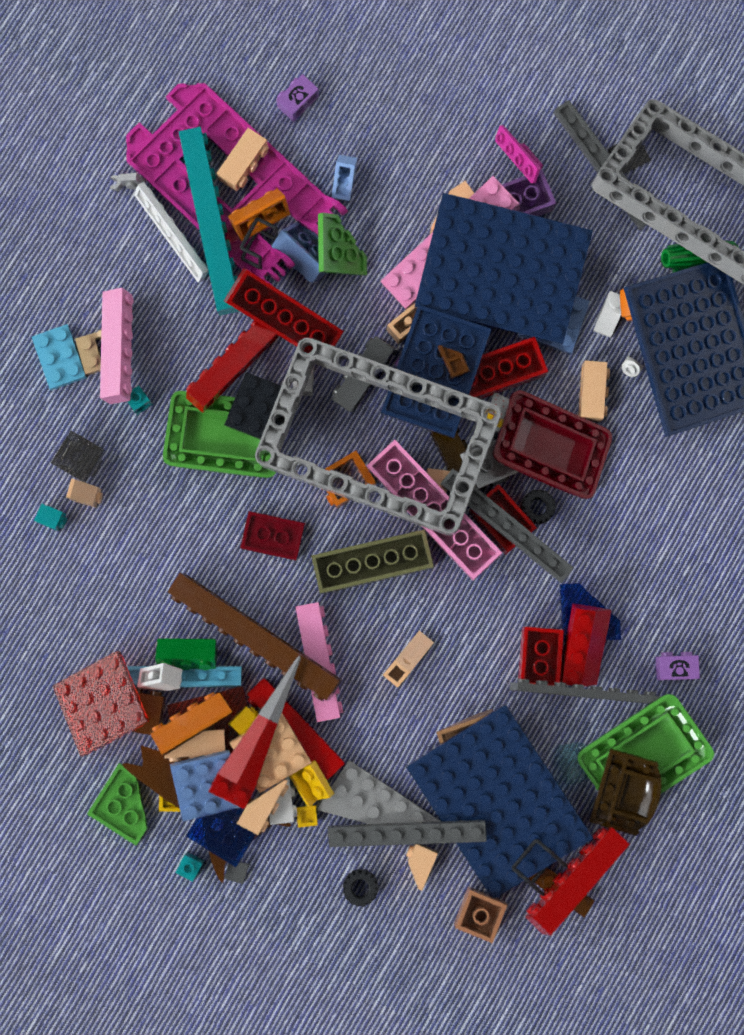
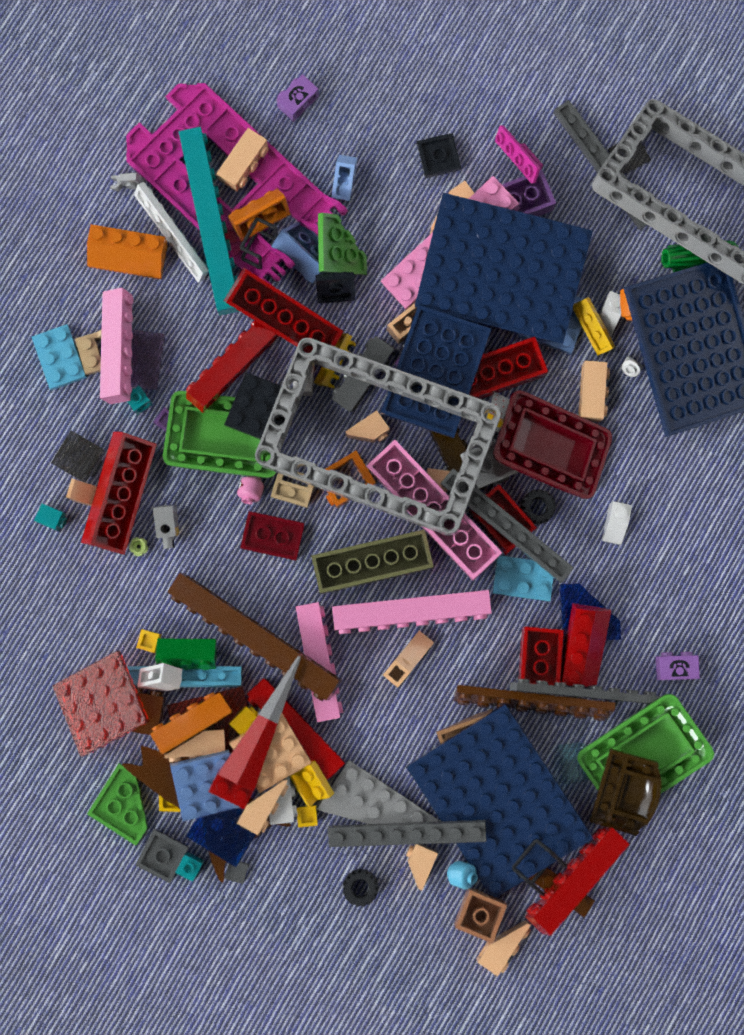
reddish brown tile [438,345,470,379] -> none
none -> red brick [81,432,157,555]
none -> orange slope [87,224,168,279]
none -> yellowish green plate [129,537,148,556]
none -> clear purple plate [131,330,165,391]
none -> dark grey plate [135,829,189,883]
none -> yellow plate [136,629,162,653]
none -> medium lavender tile [153,407,169,432]
none -> light grey torso [153,504,179,549]
none -> bright pink head [237,476,264,505]
none -> tan plate [271,471,314,508]
none -> yellow plate [314,333,356,388]
none -> black plate [315,272,356,304]
none -> bright pink brick [332,590,491,634]
none -> light nougat slope [345,410,390,443]
none -> black plate [416,133,461,178]
none -> medium azure head [447,861,478,890]
none -> reddish brown plate [453,685,615,721]
none -> light nougat slope [476,920,531,976]
none -> medium azure plate [492,556,553,602]
none -> yellow plate [573,296,615,356]
none -> white slope [602,501,632,545]

